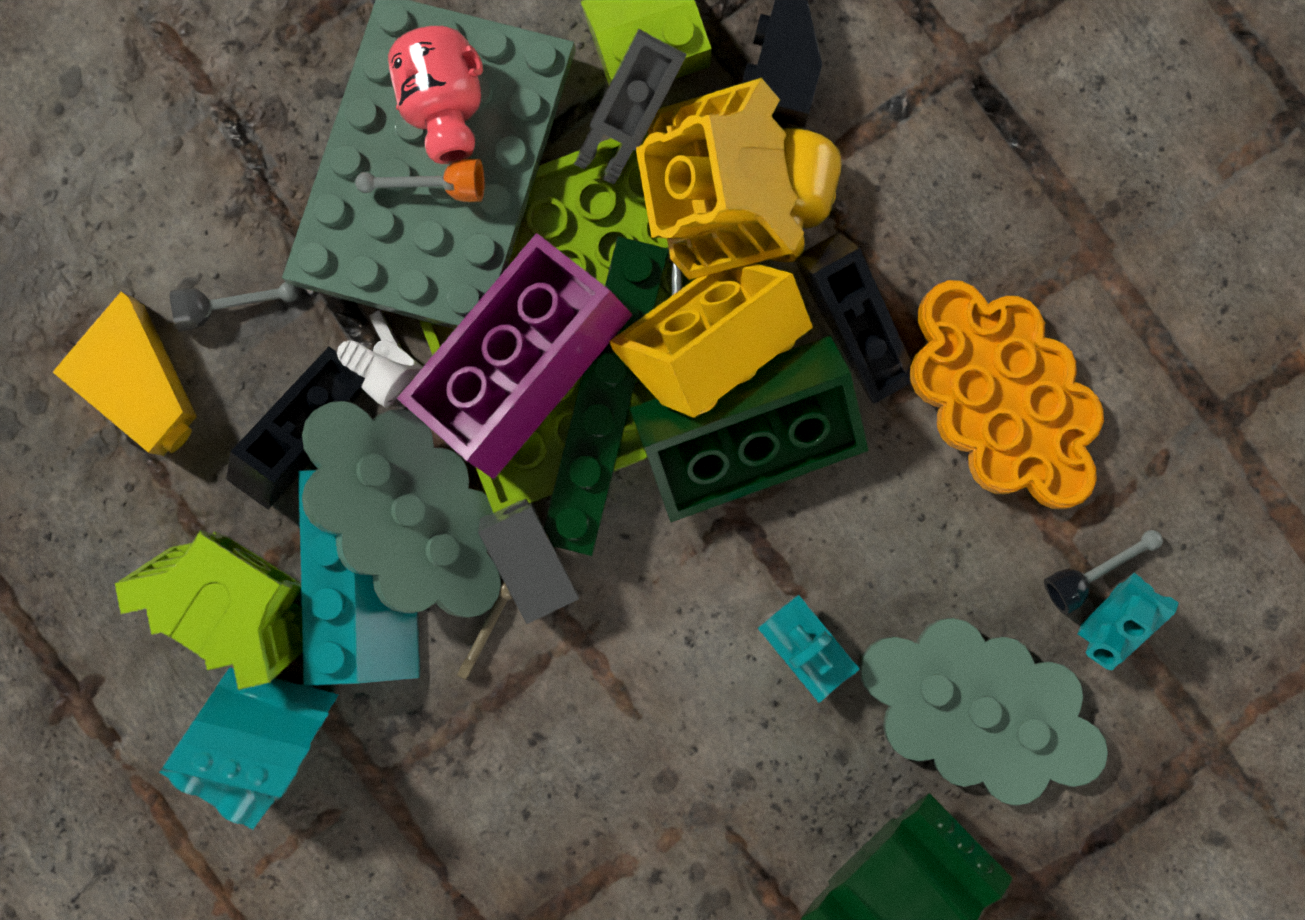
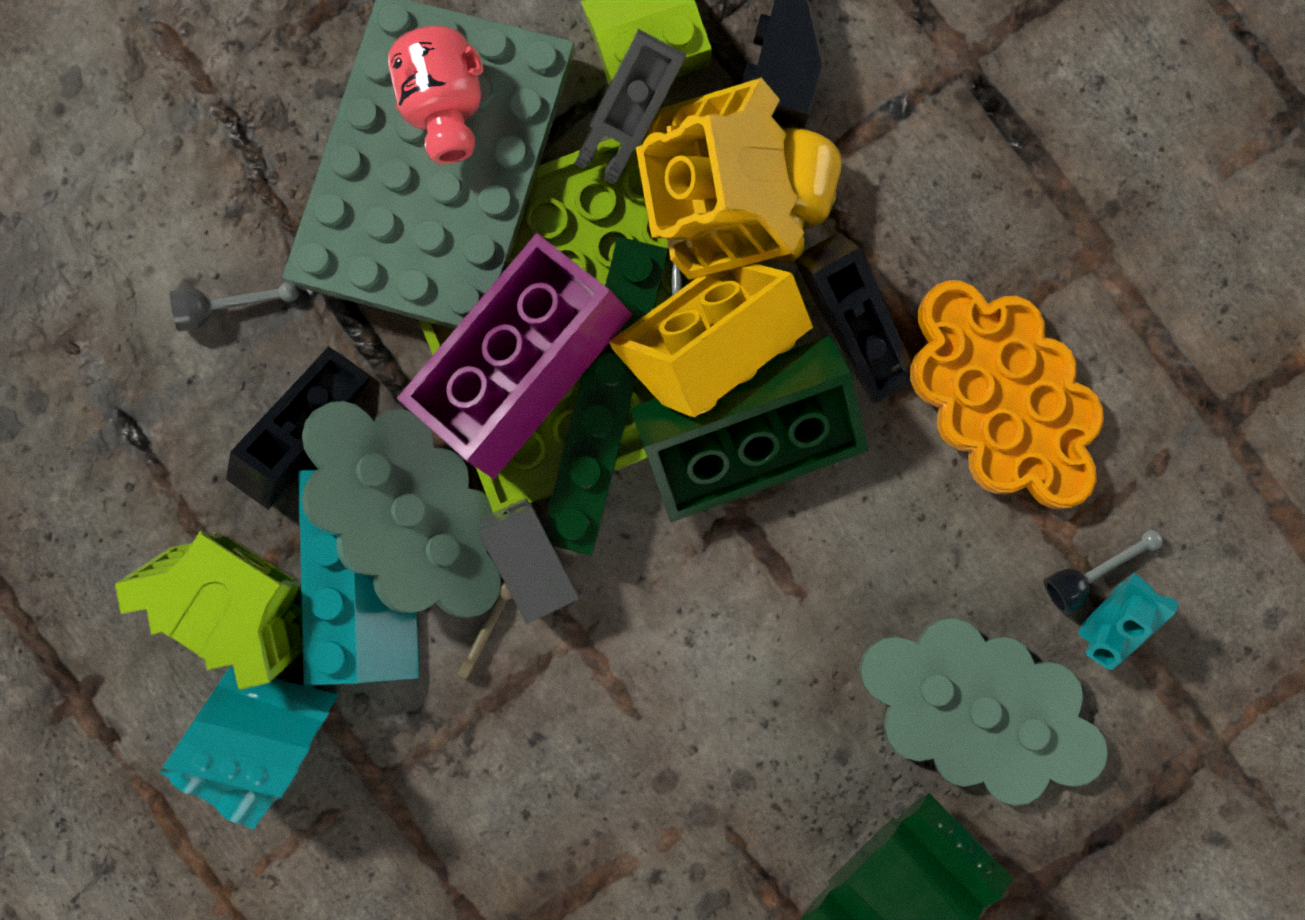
yellow slope [53,292,197,456] -> none
white helmet [337,310,423,408] -> none
hinge [355,159,485,202] -> none
teal hips [757,595,860,703] -> none

